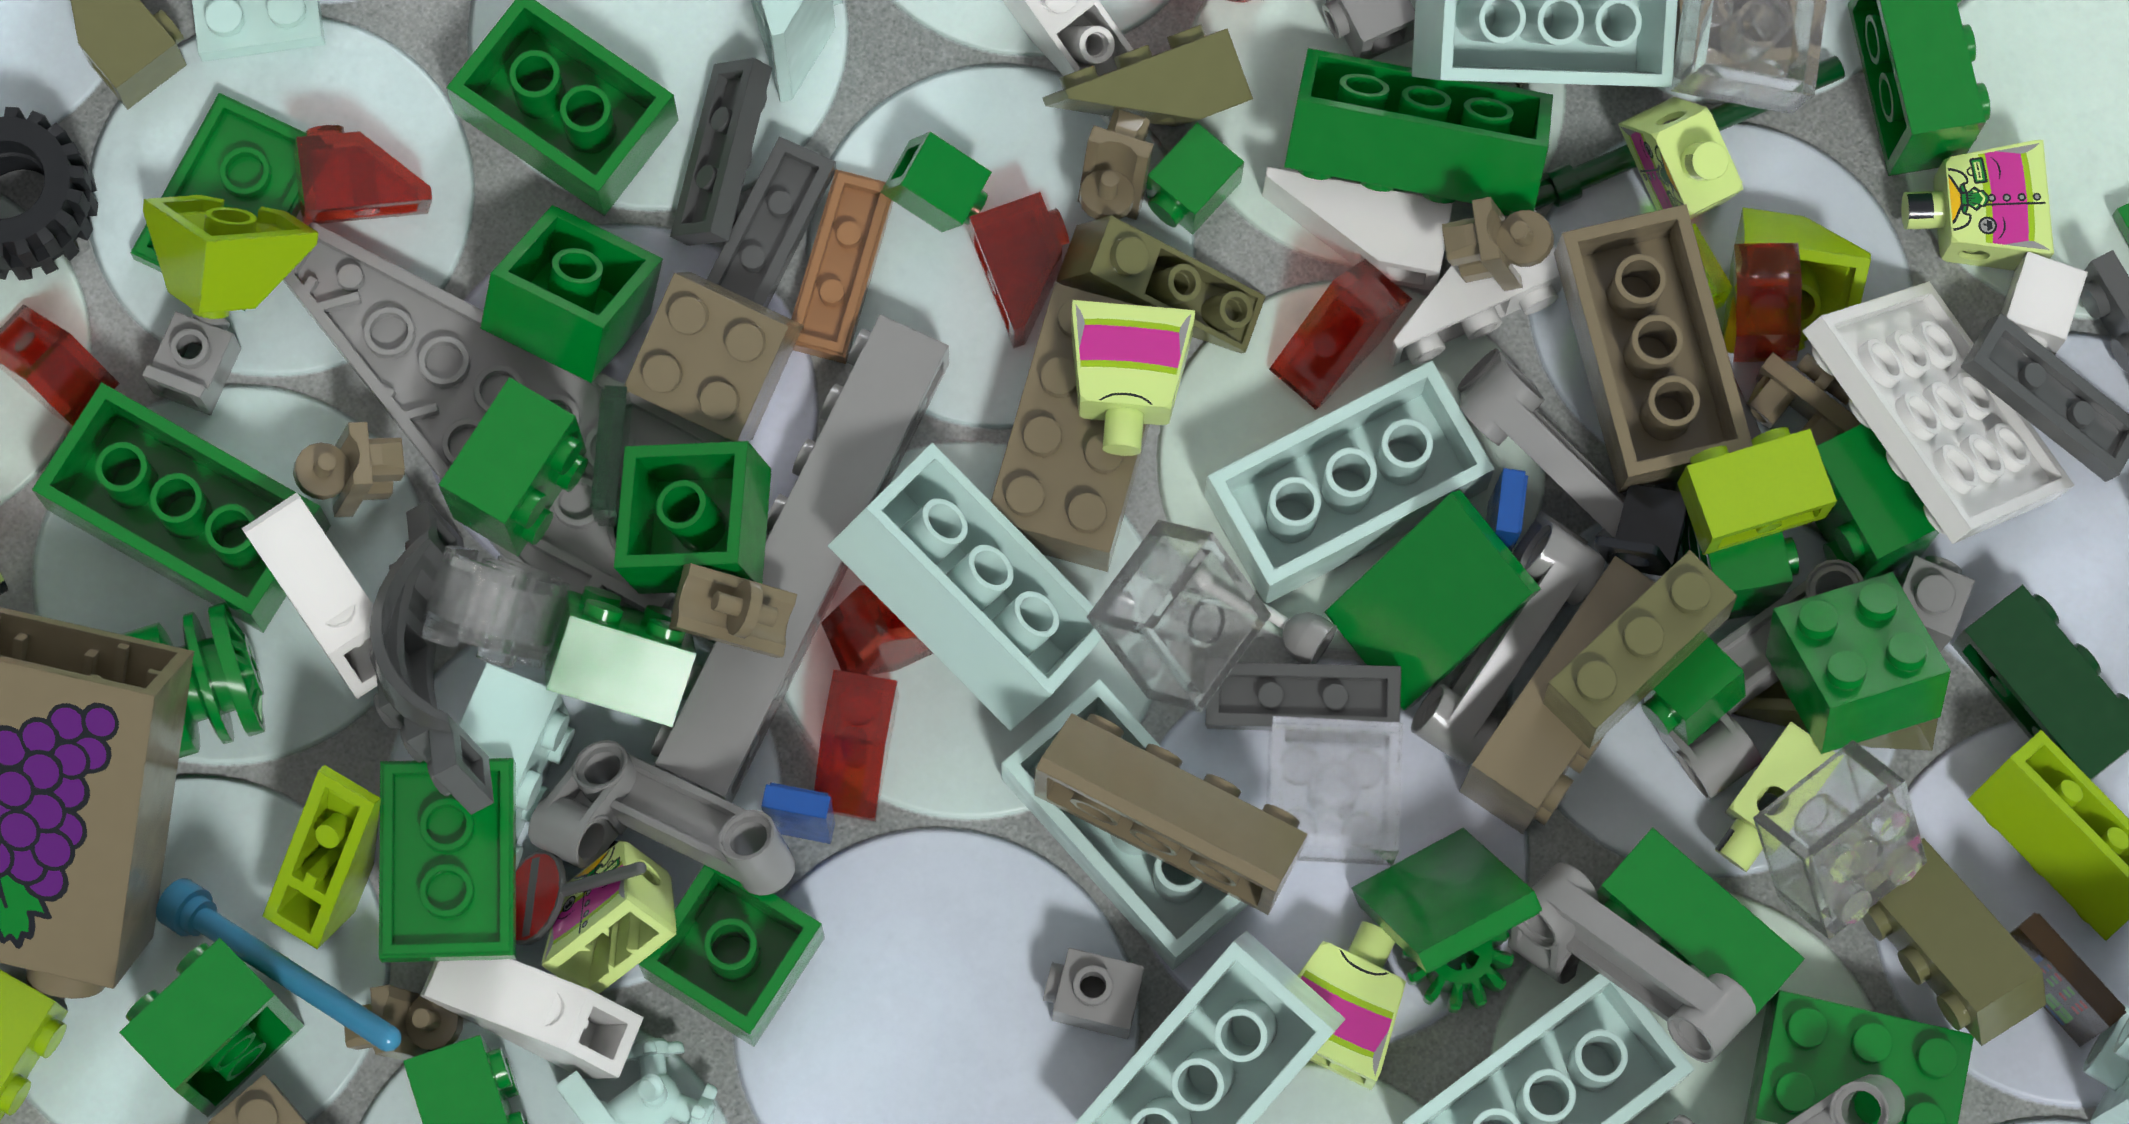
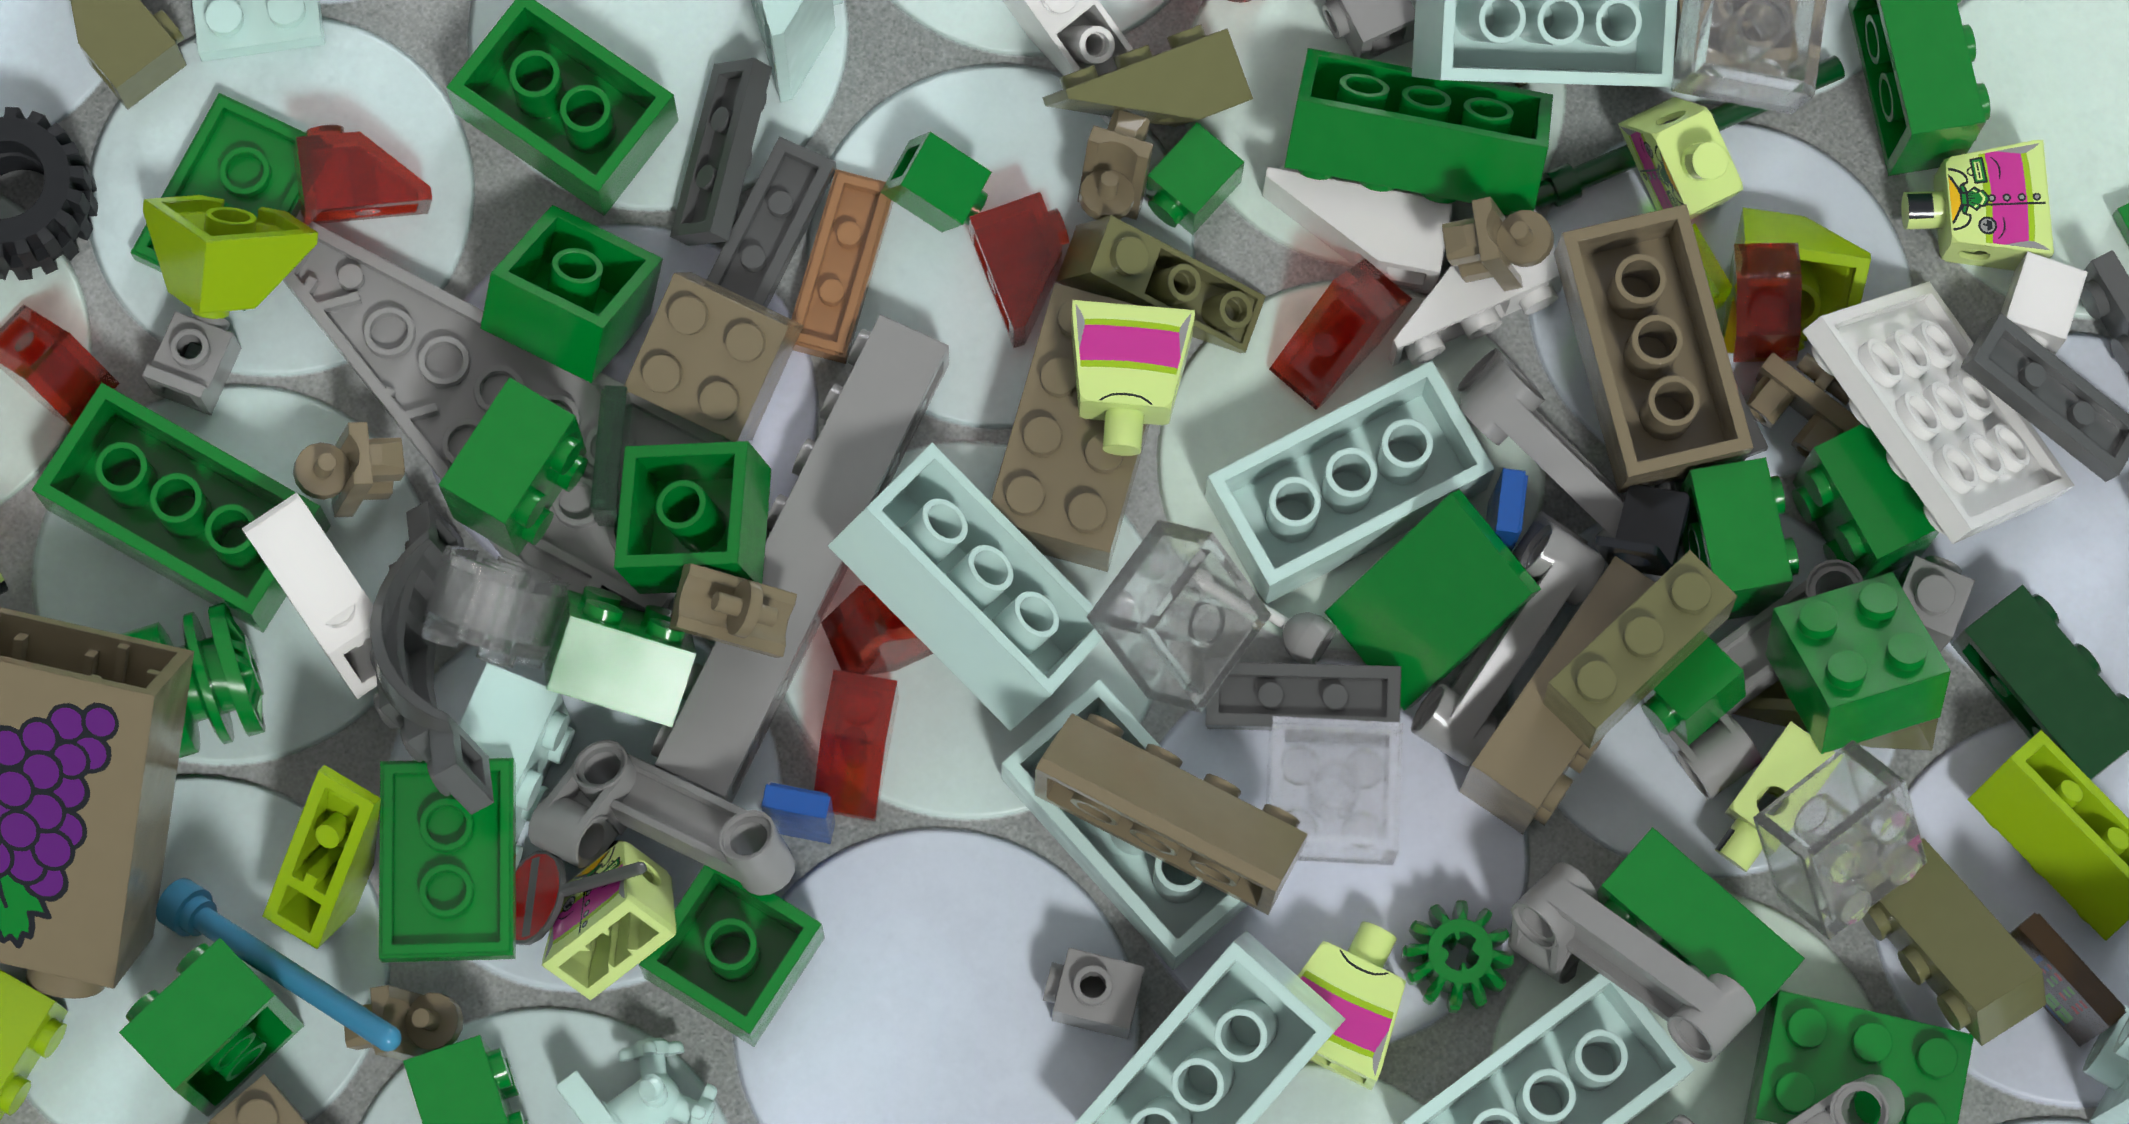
white slope [420,959,644,1079] -> none
green tile [1351,828,1542,973] -> none
lime brick [1677,427,1837,555] -> none

